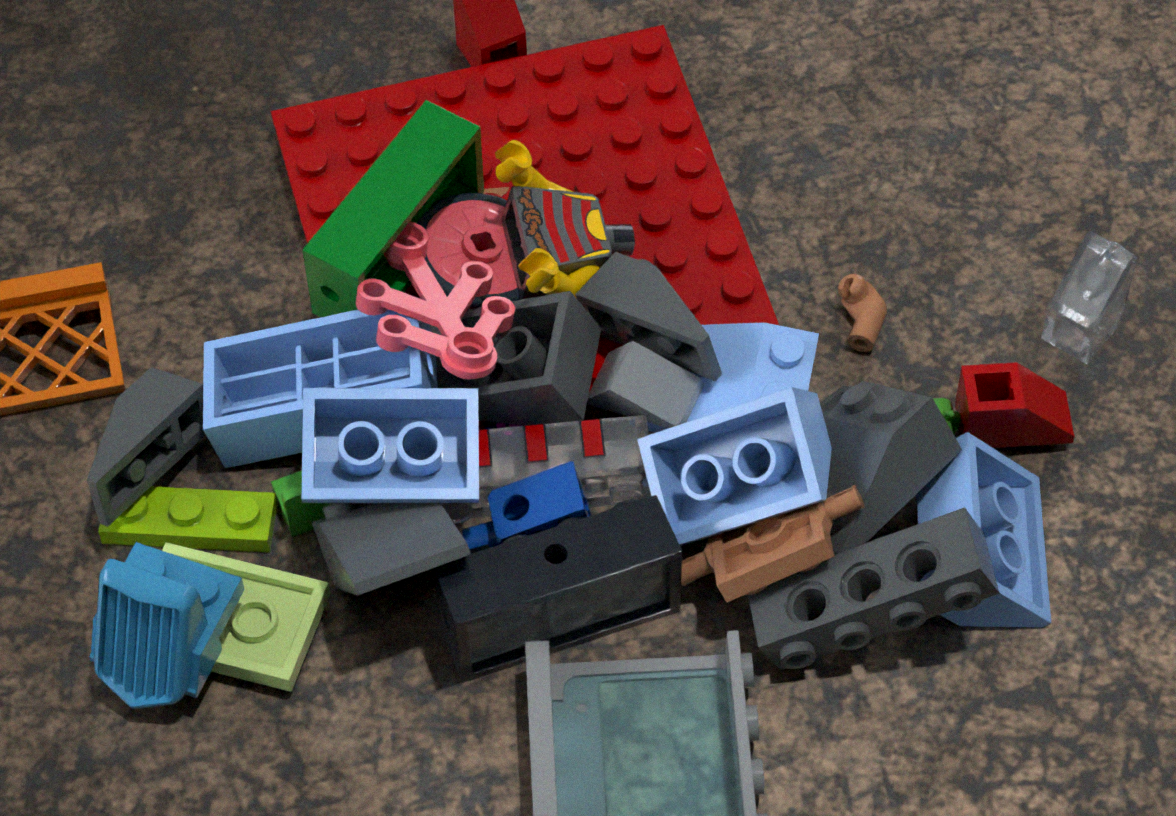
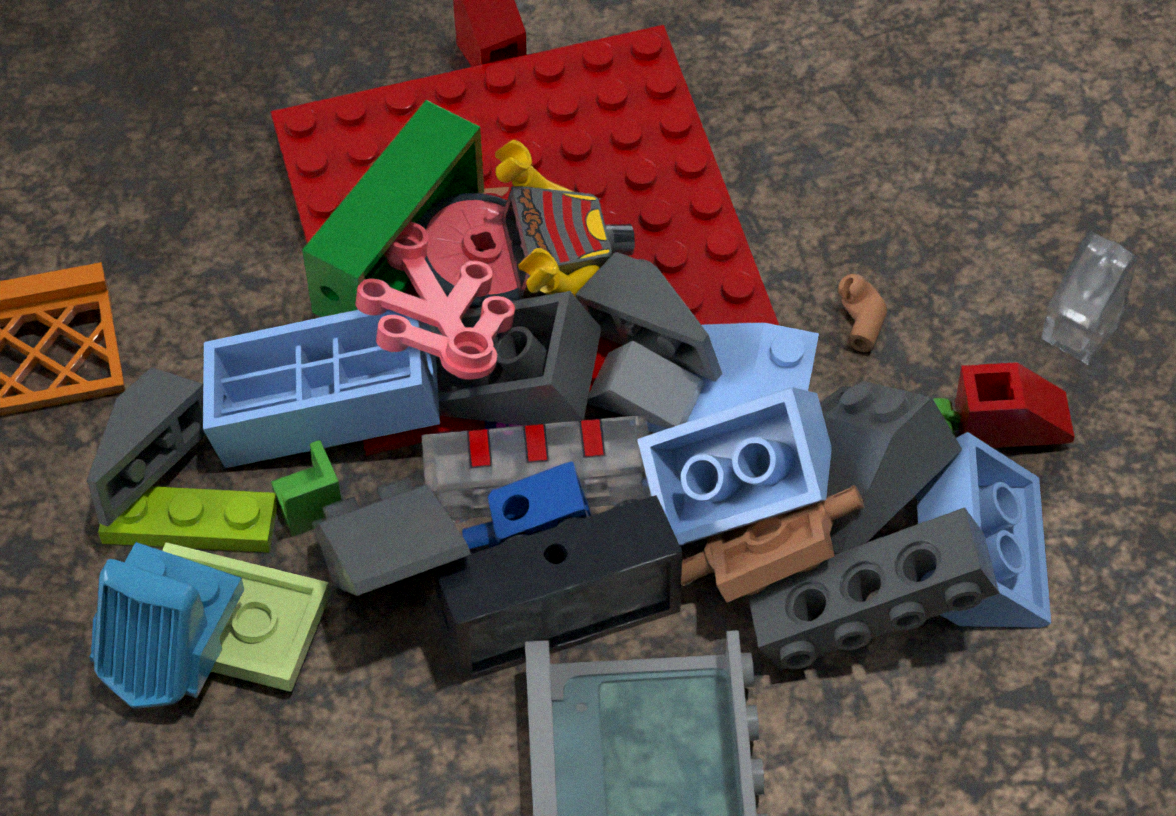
light blue slope [301,388,479,503] -> none

